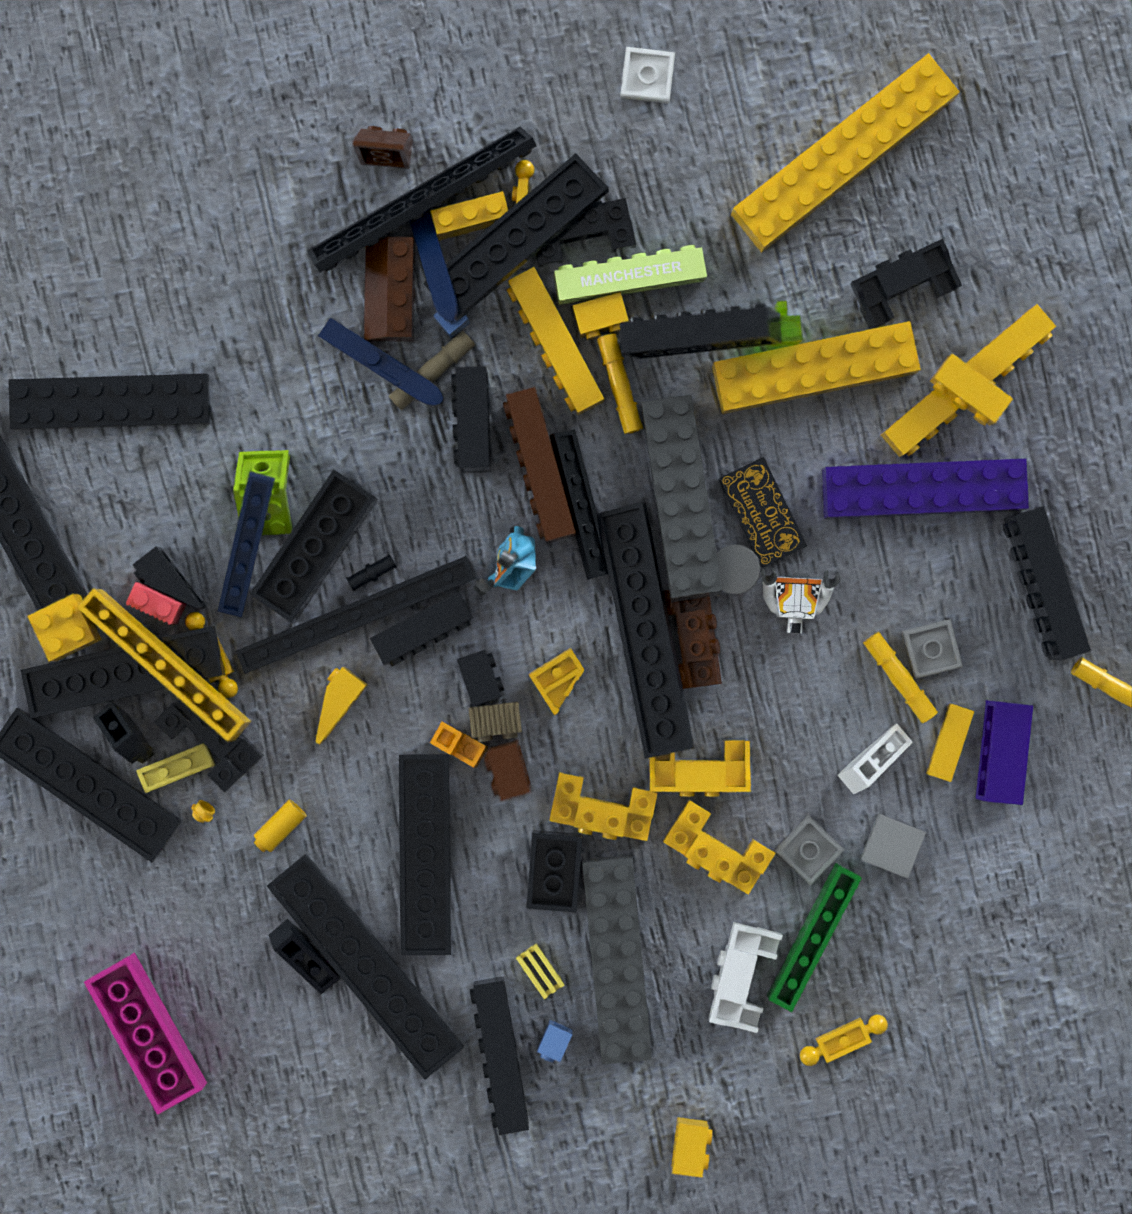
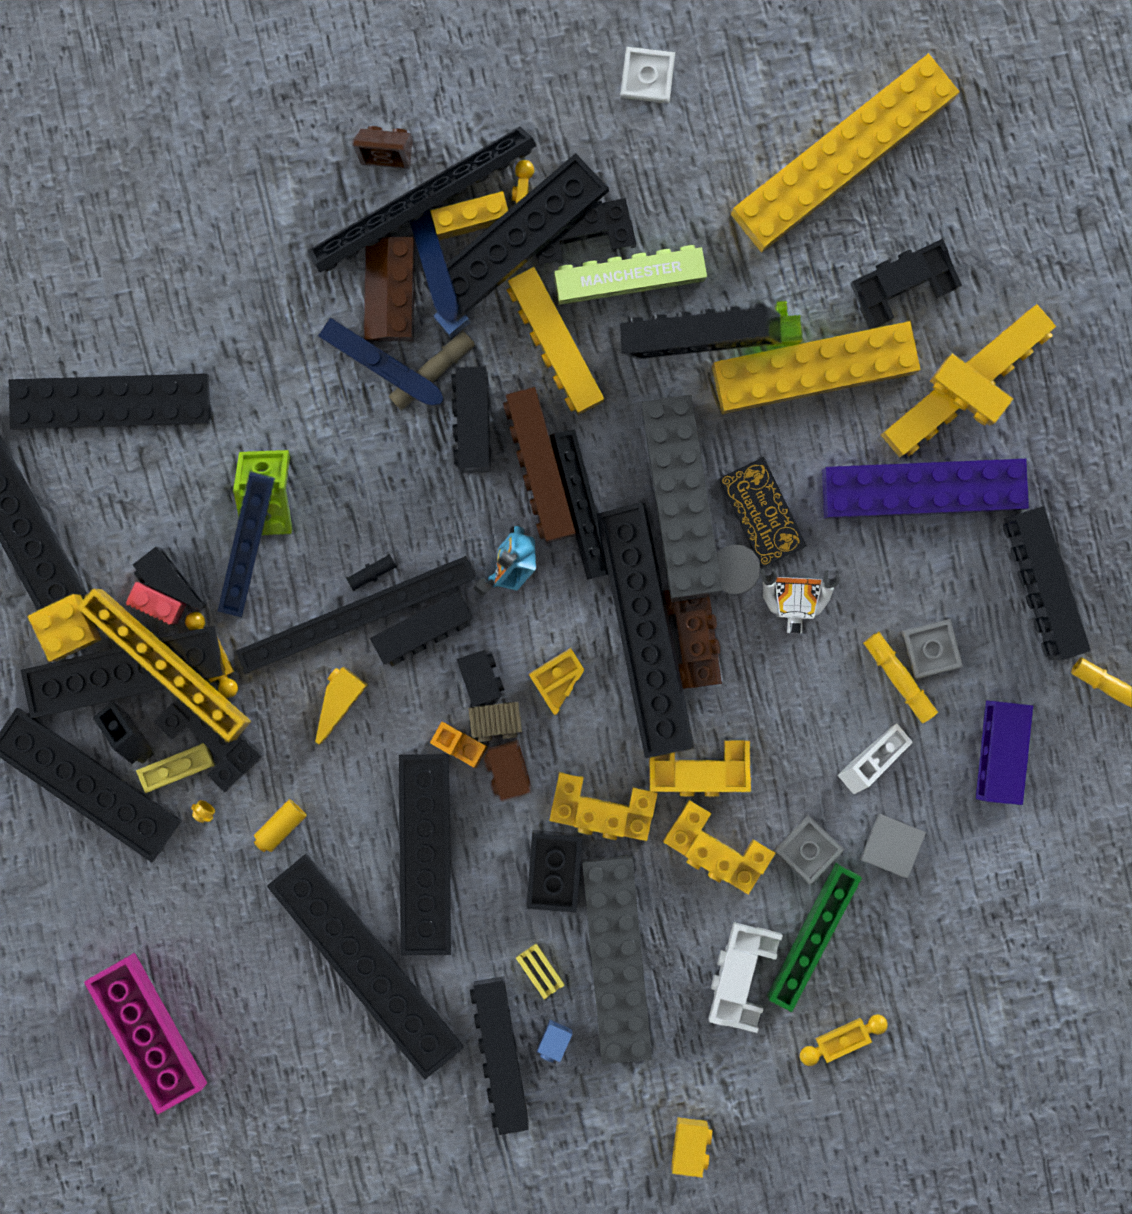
black brick [249,469,378,623] -> none
black slope [268,919,340,994] -> none
yellow brick [572,292,628,340] -> none
yellow piece [597,333,643,435] -> none
yellow tile [926,703,974,782] -> none

